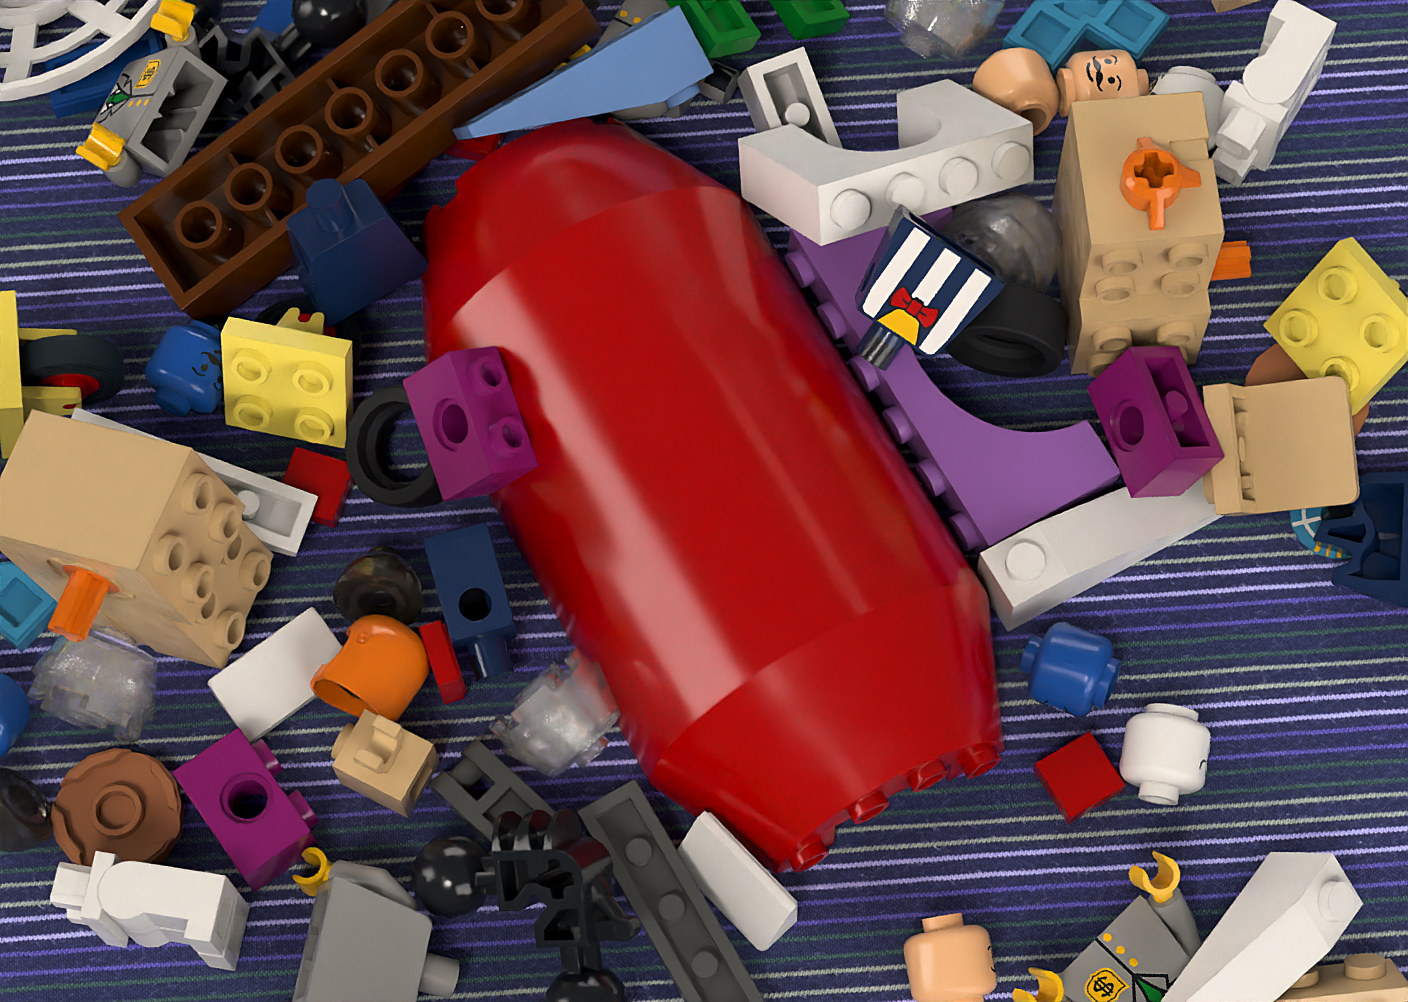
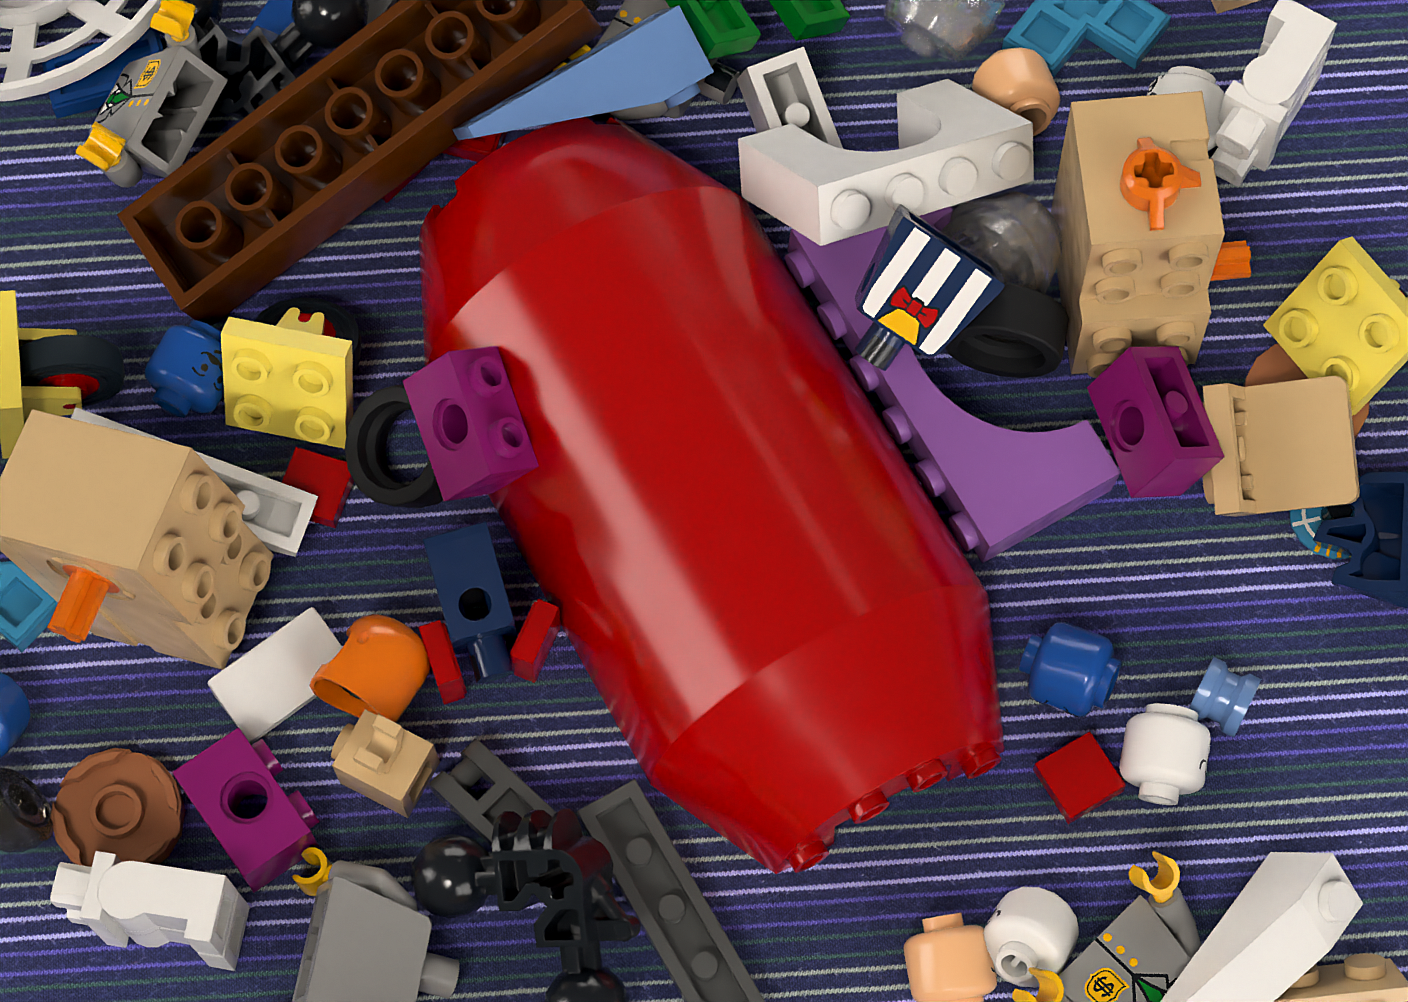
clear cone [27,626,158,742] -> none
dark blue torso [285,178,429,328] -> none
clear smoke brick [333,546,423,626] -> none
clear cone [489,647,621,778] -> none
white slope [677,811,798,951] -> none
white slope [976,476,1223,632] -> none
light nougat head [1056,49,1149,117] -> none
none -> red tile [510,599,561,683]
none -> white head [983,886,1079,988]
none -> medium blue wheel [1189,657,1262,737]

